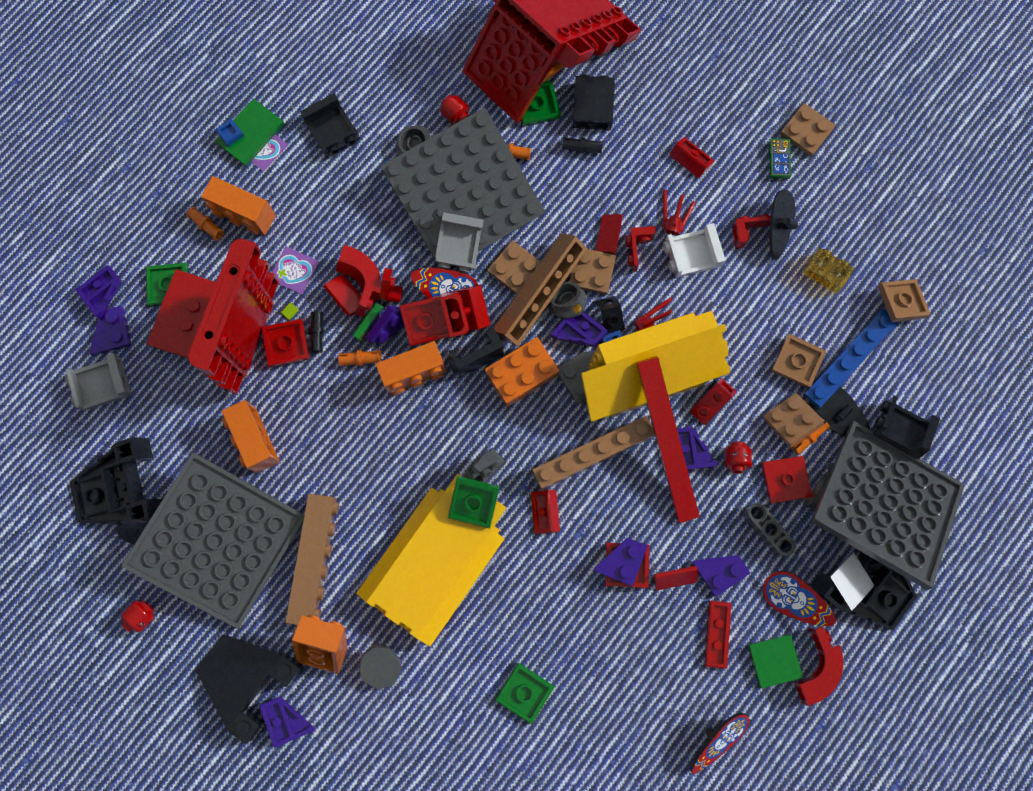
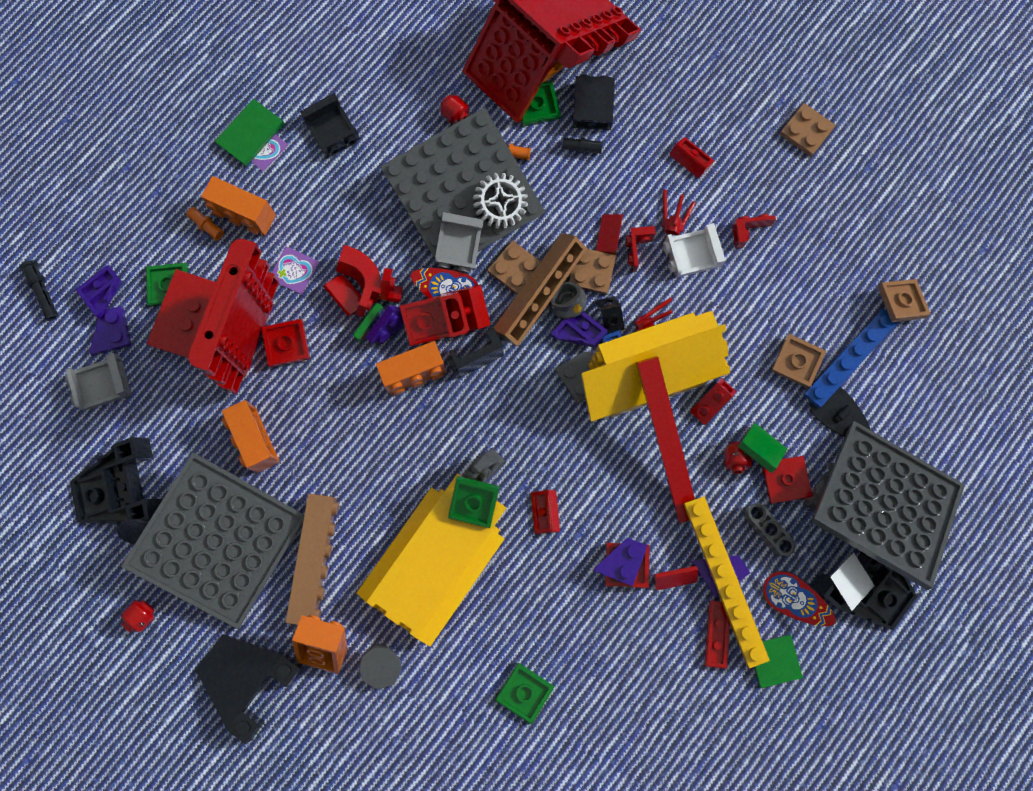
blue tile [215,119,244,147] -> none
dark purple wing [259,697,315,748] -> none
lime window [281,302,299,320] -> none
black pin [308,311,325,354] -> none
orange pin [338,350,382,366] -> none
dark grey hat [395,125,431,155] -> none
orange brick [485,337,560,408] -> none
medium nougat brick [532,416,655,491] -> none
dark purple wing [677,427,718,470] -> none
shield [690,712,750,774] -> none
medium nougat plate [763,393,824,448] -> none
tile [769,139,791,179] -> none
black shield [769,189,798,260] -> none
orange pin [791,419,830,455] -> none
red arch [794,626,843,706] -> none
clear yellow brick [802,247,855,294] -> none
black panel [873,395,940,459] -> none
none -> black pin [19,260,59,321]
none -> white gear [473,173,528,229]
none -> yellow plate [683,496,770,668]
none -> green tile [738,423,787,473]

